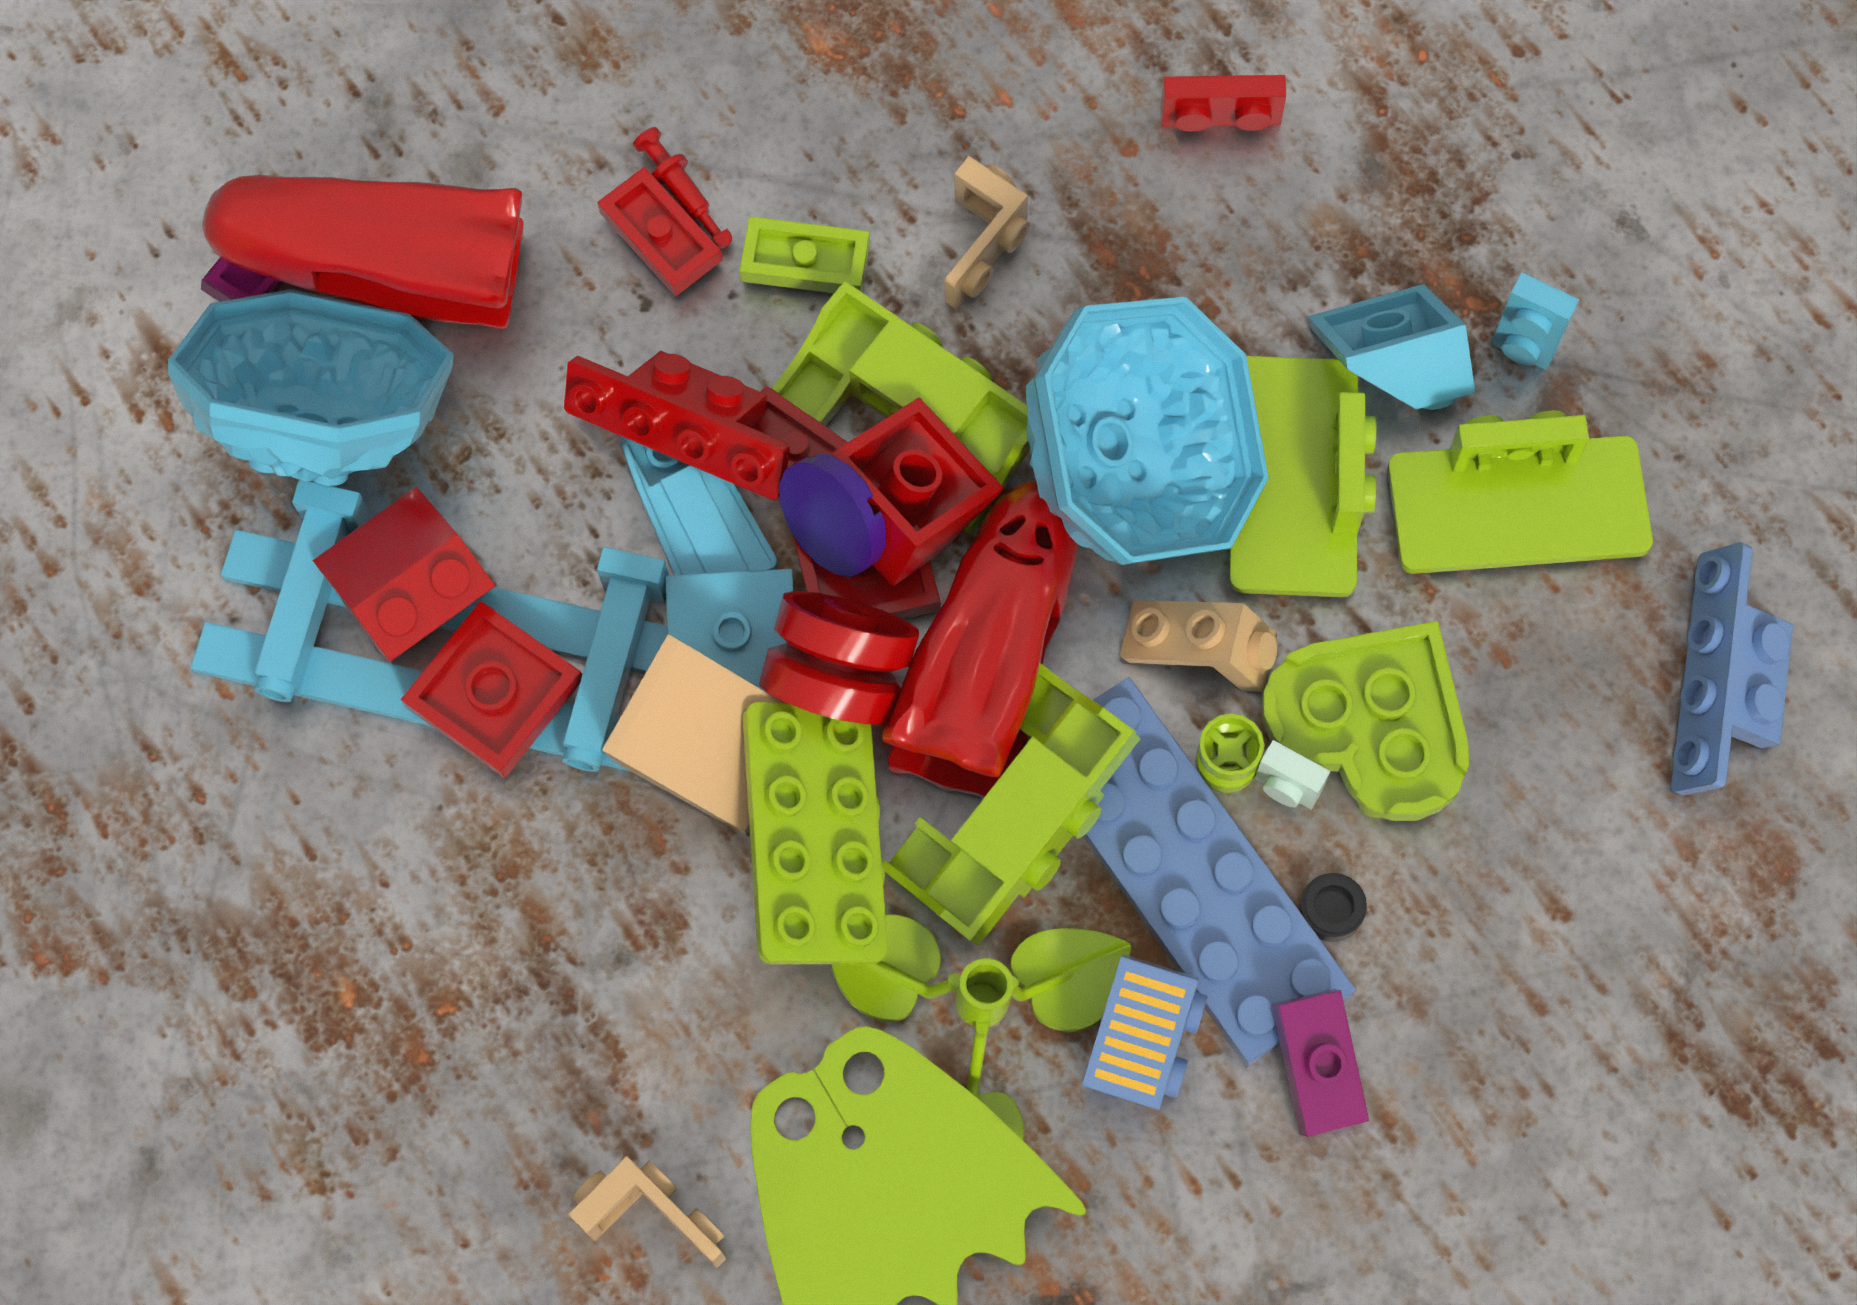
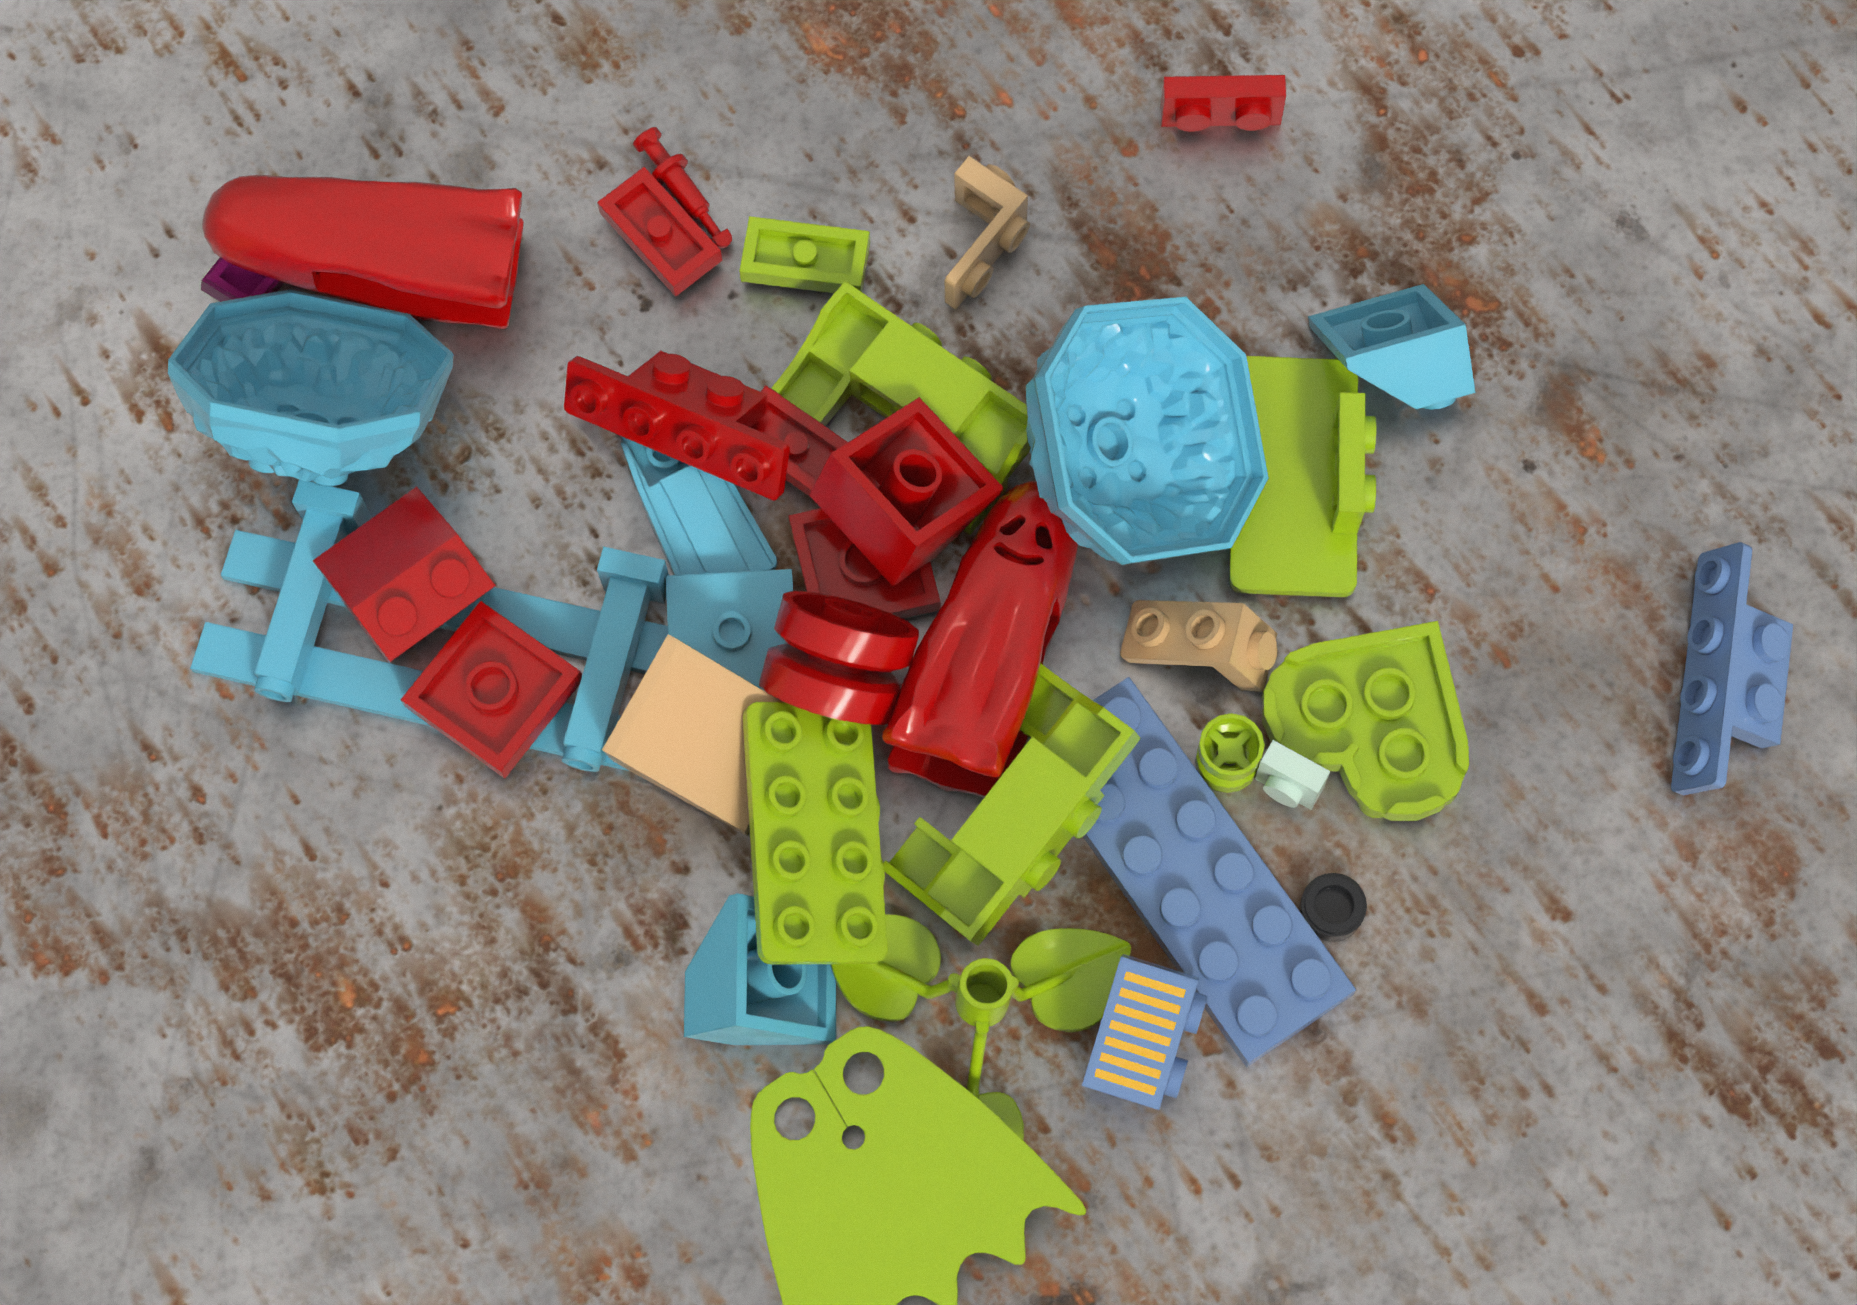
tan bracket [568,1156,726,1269] -> none
dark purple tile [779,453,886,577] -> none
magenta plate [1272,989,1369,1137] -> none
lime bracket [1387,410,1653,574] -> none
medium azure plate [1491,272,1580,371] -> none
none -> medium azure slope [684,893,836,1045]

